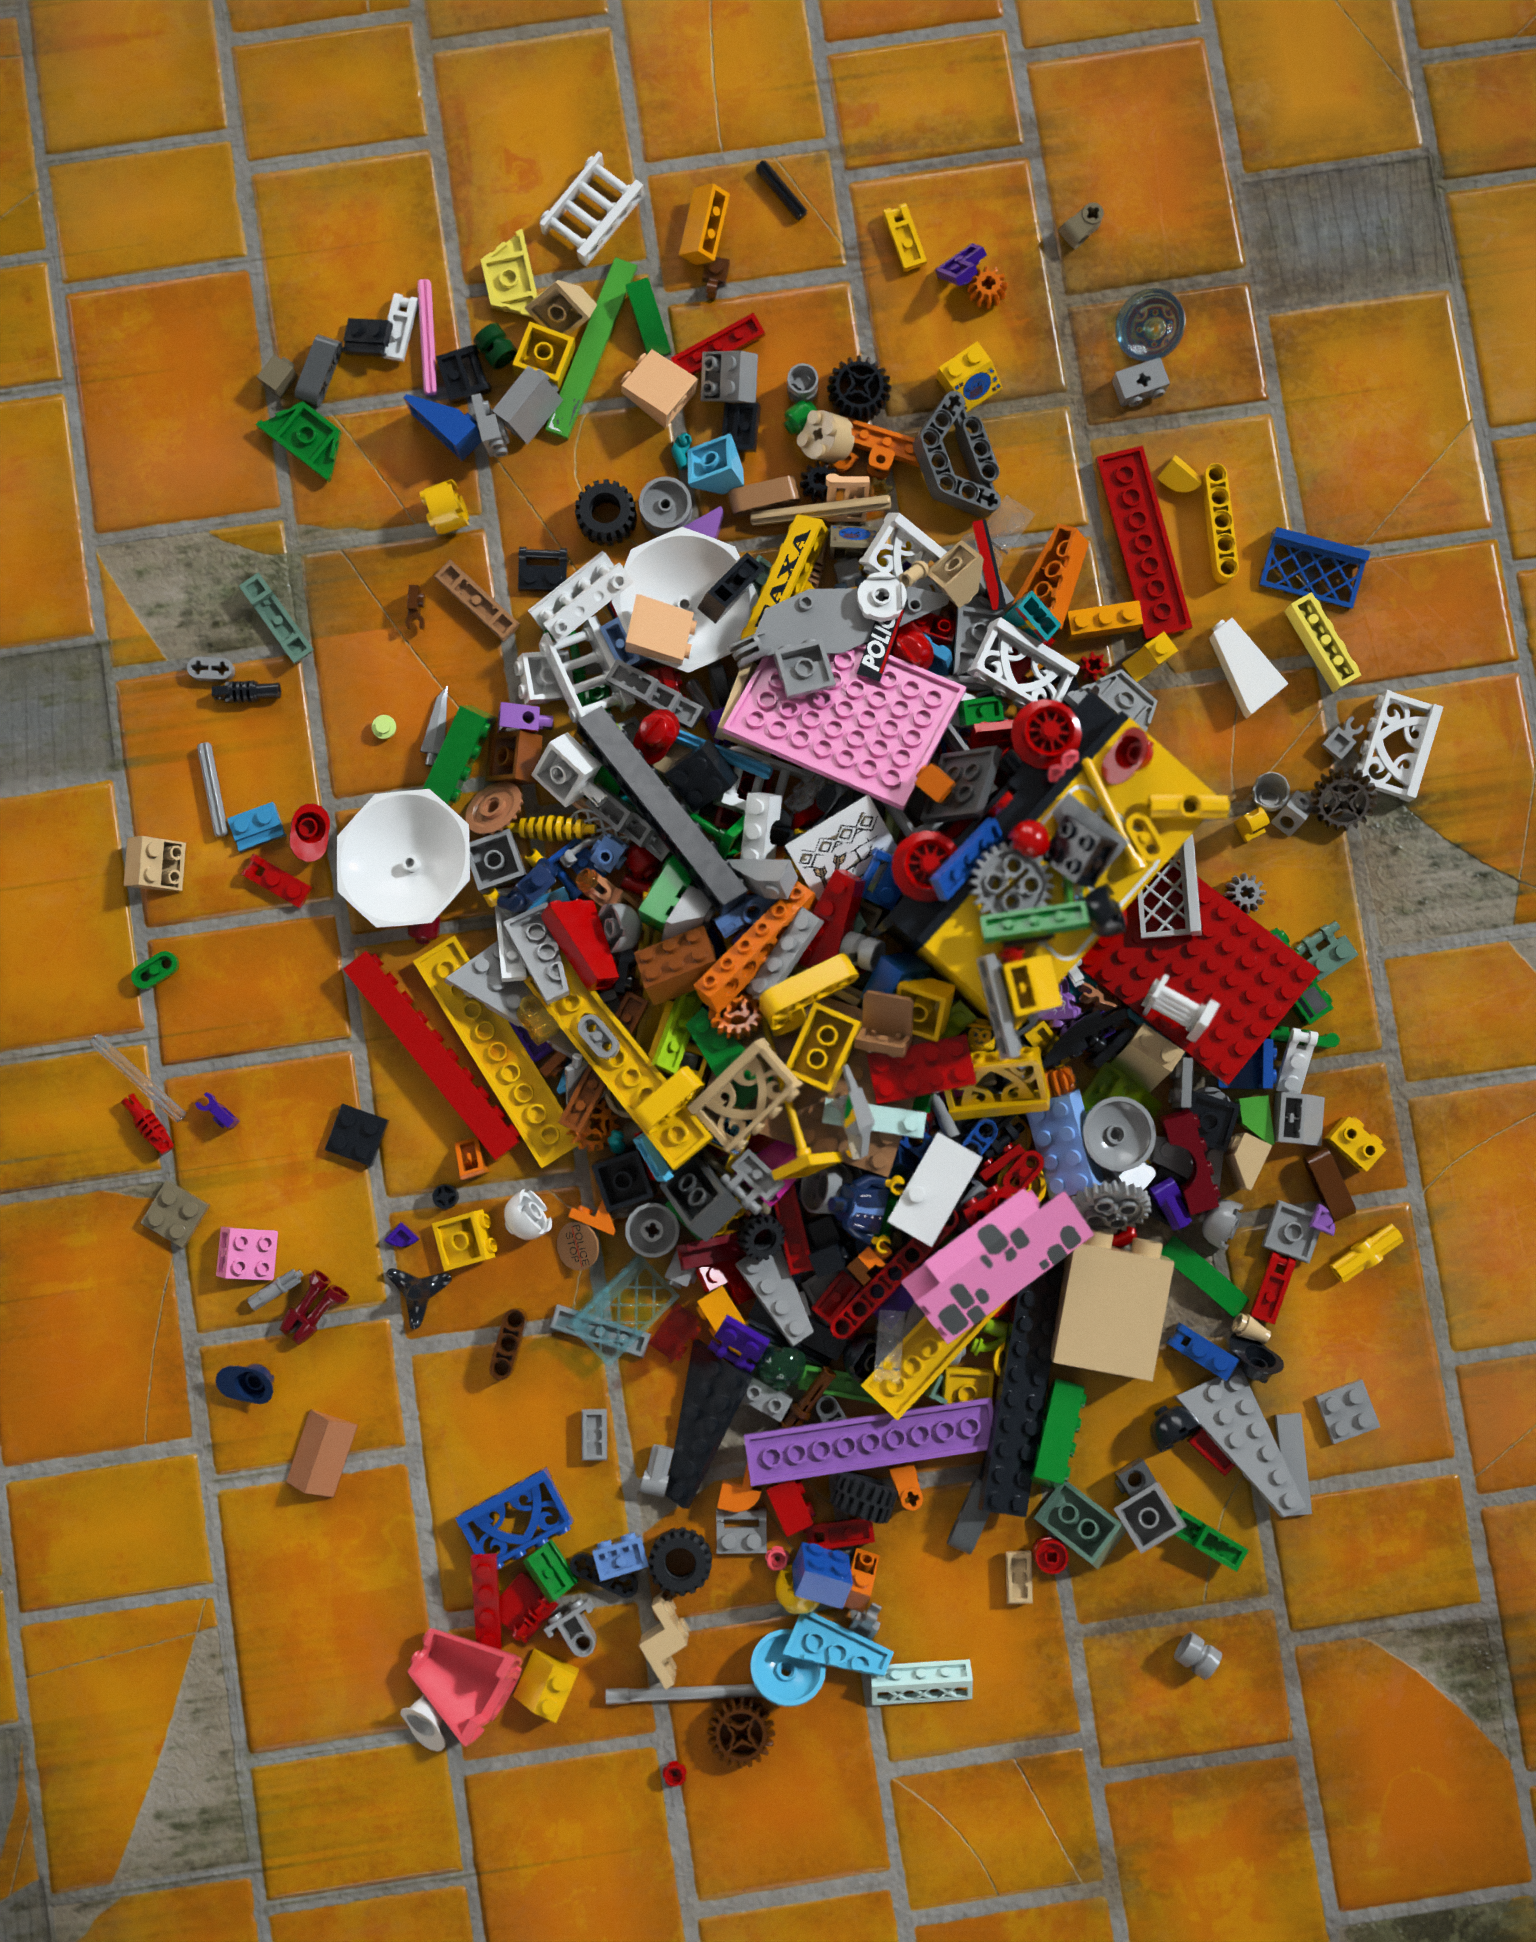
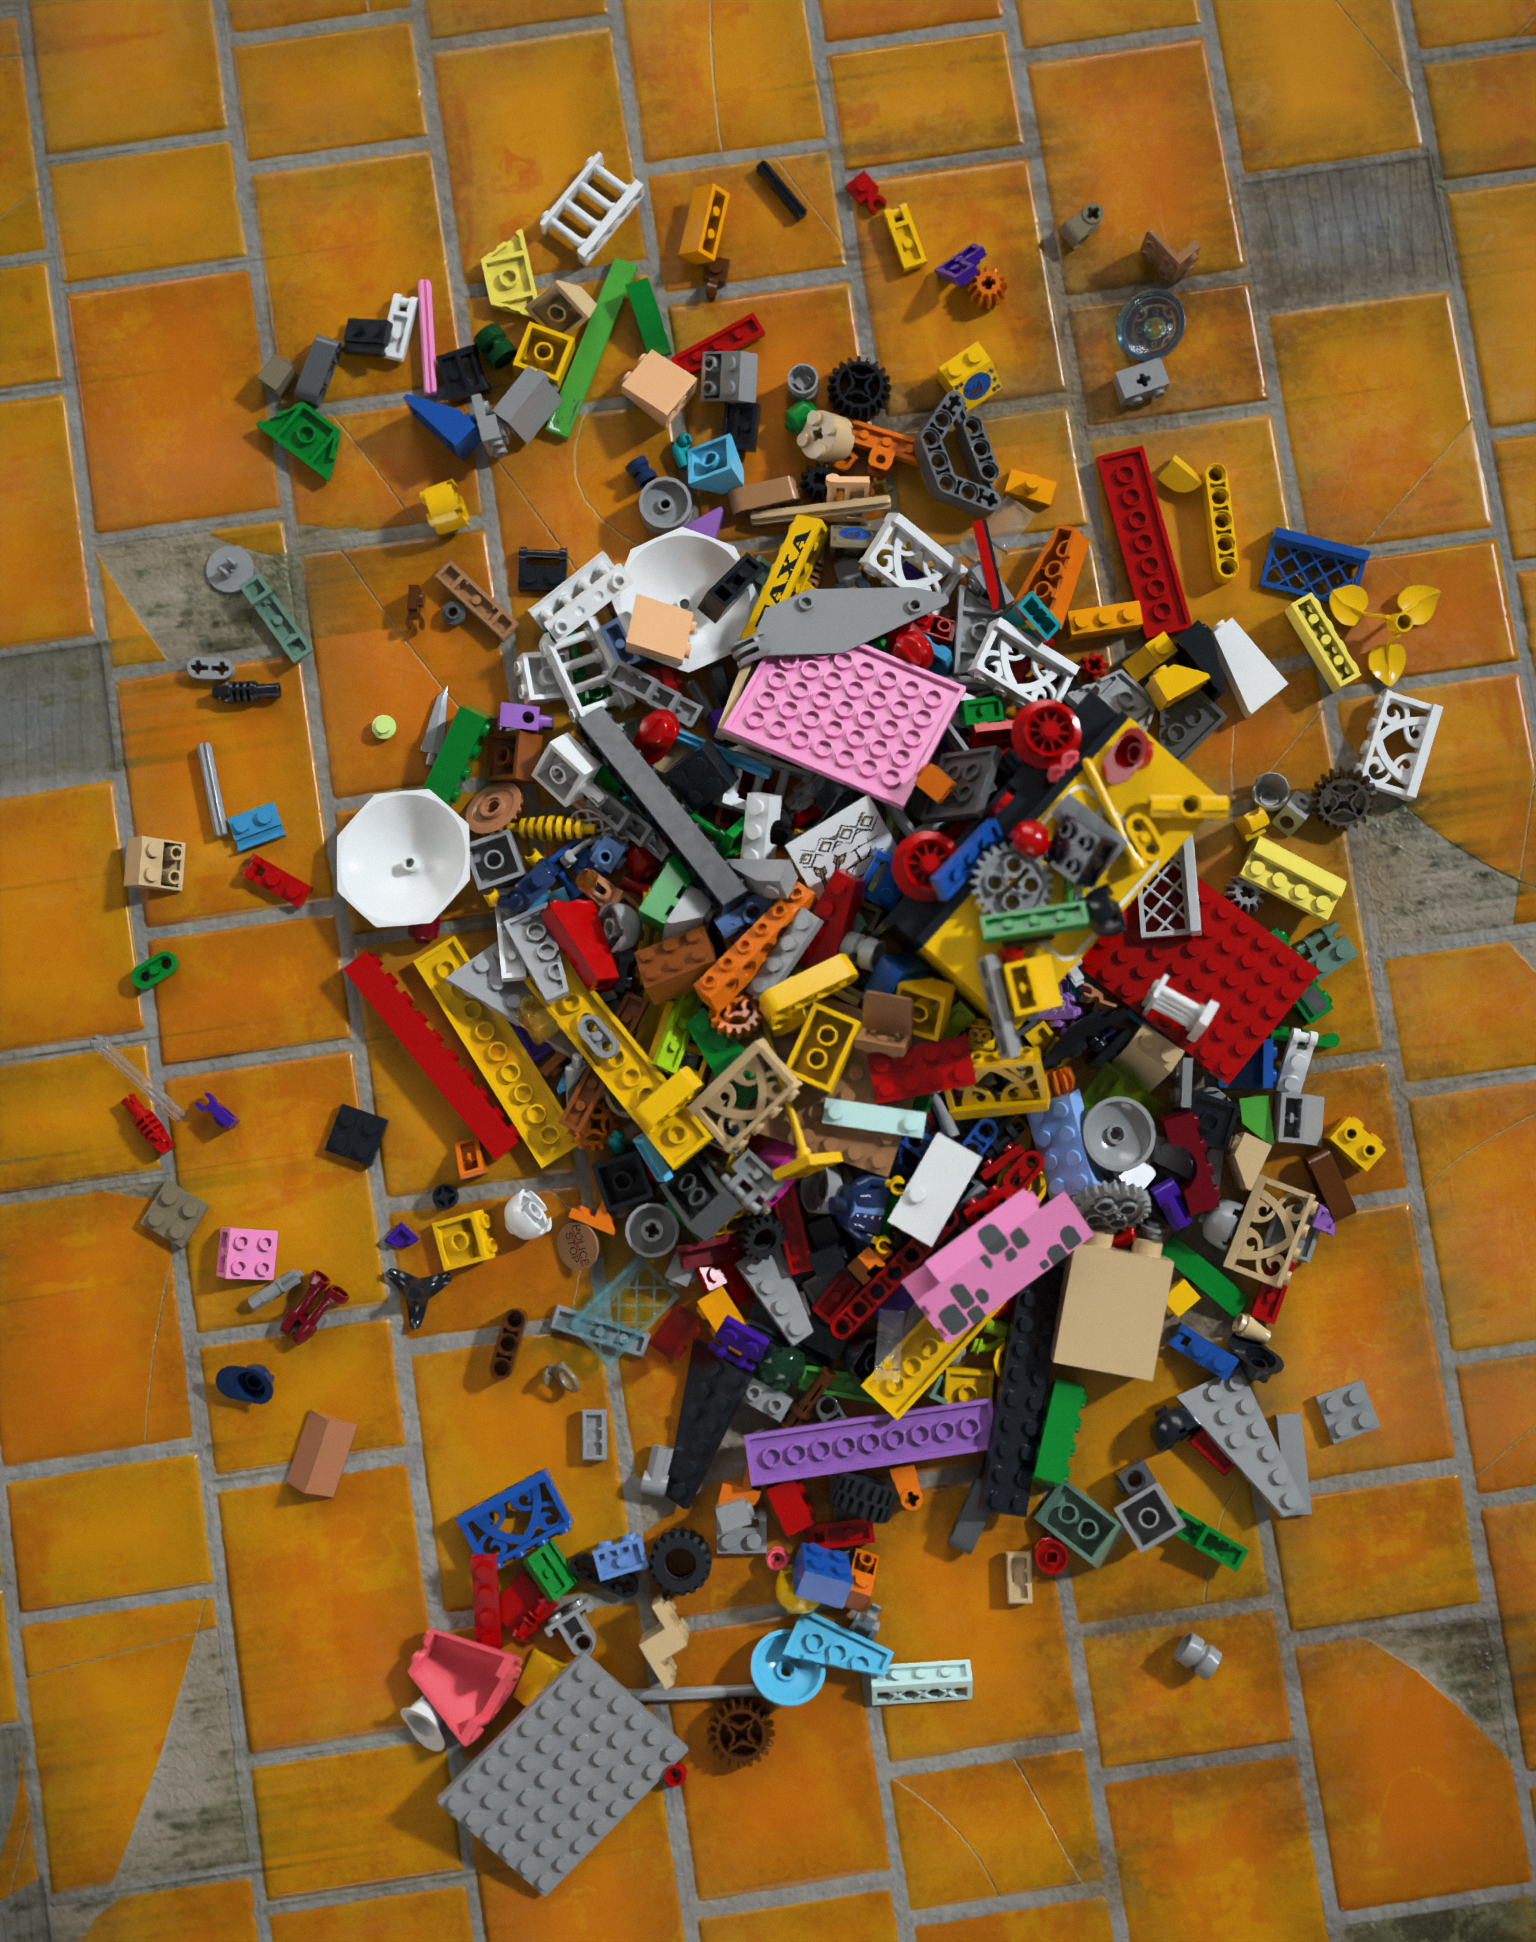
red piece [289,804,330,862] -> none
black tyre [575,479,637,546] -> none
light grey plate [774,638,836,700] -> none
light grey animal [831,1064,875,1160] -> none
white plate [857,572,907,622] -> none
sticker [857,596,908,681] -> none
tan pin [899,561,929,587] -> none
tan slope [927,540,984,609] -> none
light grey plate [1321,716,1364,761] -> none
yellow piece [1330,1224,1404,1283] -> none
none -> light grey piece [206,546,254,593]
none -> light grey plate [437,1650,689,1897]
none -> dark grey plate [442,601,466,626]
none -> dark tan piece [542,1361,580,1393]
none -> dark blue wheel [625,455,658,490]
none -> light grey brick [715,1496,755,1533]
none -> red plate [846,170,887,216]
none -> light orange tile [1004,469,1057,507]
none -> medium nougat bracket [1140,228,1201,284]
none -> light grey plate [1140,1219,1166,1239]
none -> yellow slope [1145,664,1210,712]
none -> dark grey plate [1158,689,1228,763]
none -> yellow brick [1165,1278,1201,1317]
none -> black slope [1172,620,1225,703]
none -> tan fence [1223,1174,1319,1289]
none -> light yellow brick [1238,835,1346,922]
none -> yellow plant [1329,585,1441,687]

